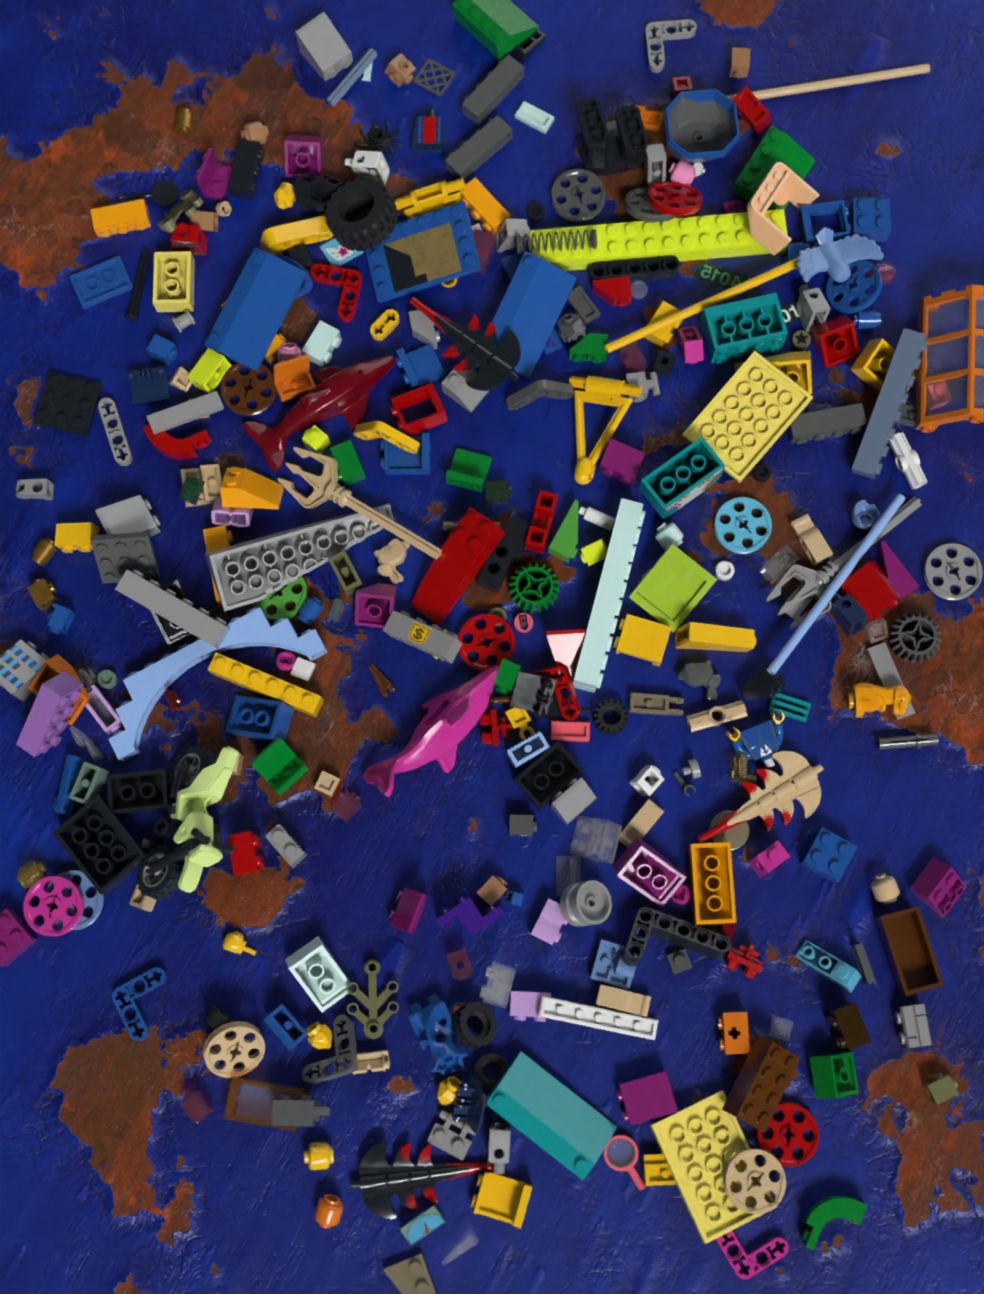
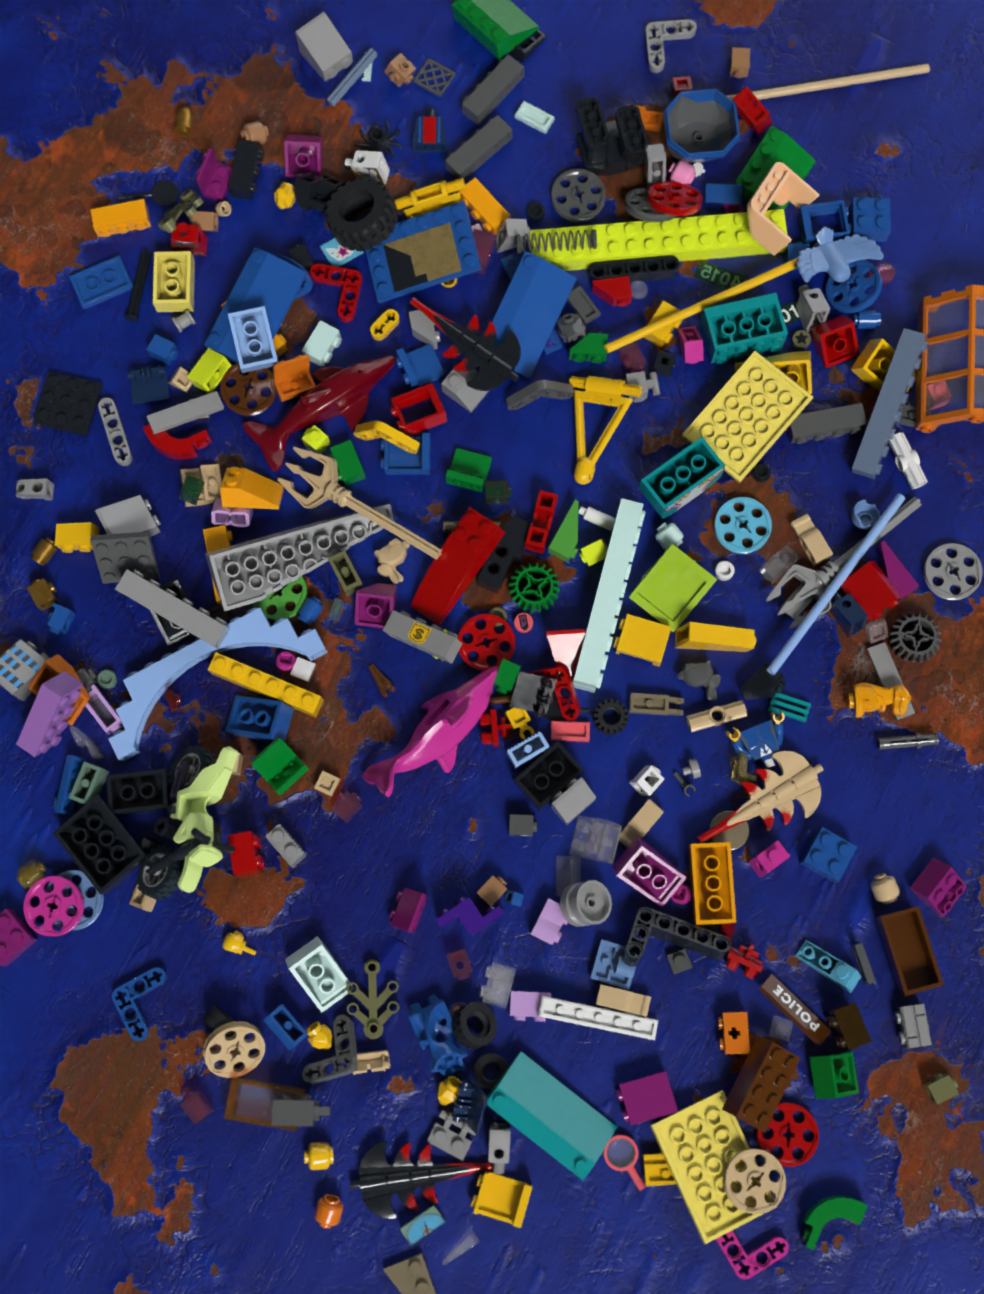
yellow beam [260,216,333,255] -> none
bright pink head [277,343,301,363] -> none
magenta slope [599,438,645,485] -> none
none -> light blue brick [228,306,278,373]
none -> blue tile [705,183,743,204]
none -> reddish brown tile [758,974,831,1046]

